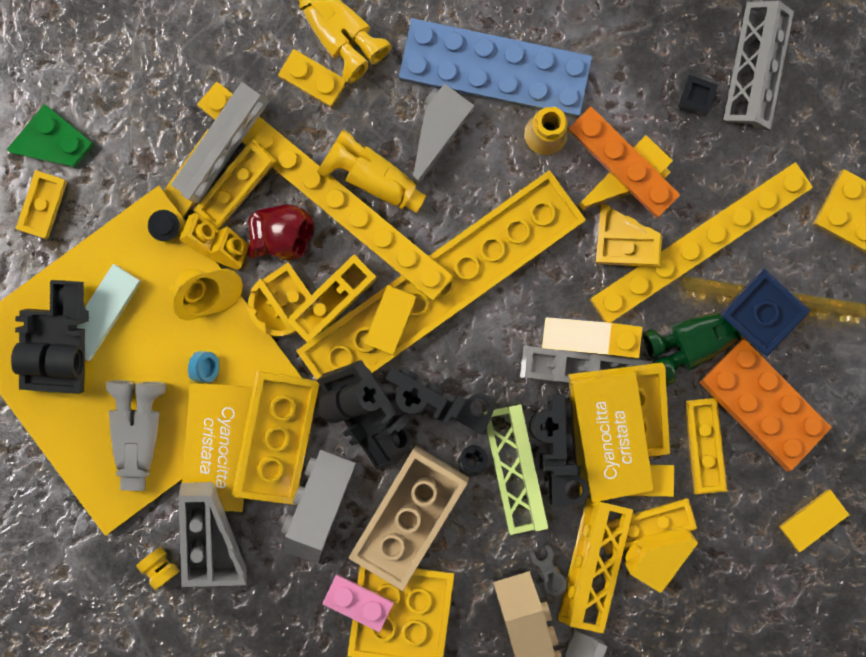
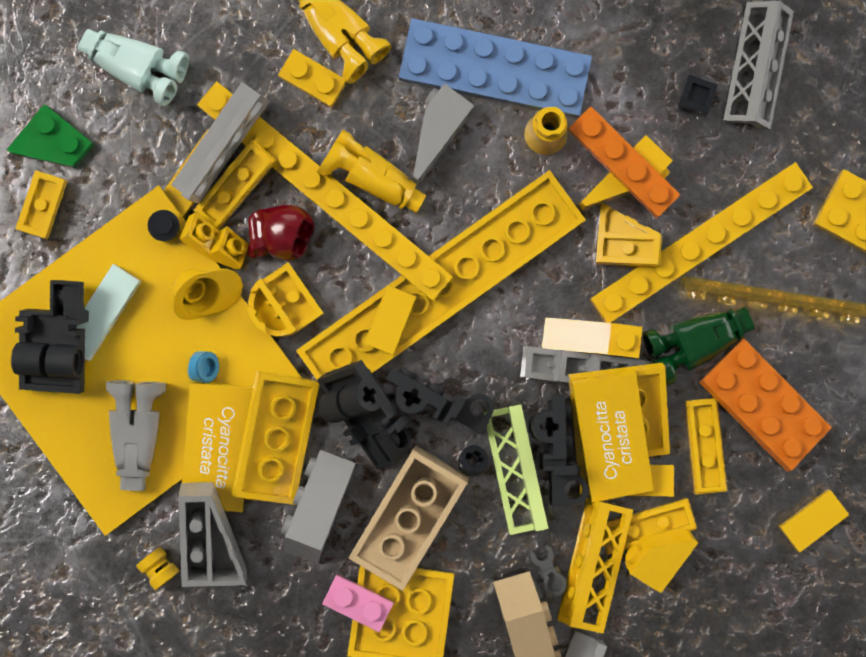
yellow slope [286,254,377,343] -> none
dark blue tile [719,268,811,357] -> none
none -> light aqua piece [78,29,190,107]

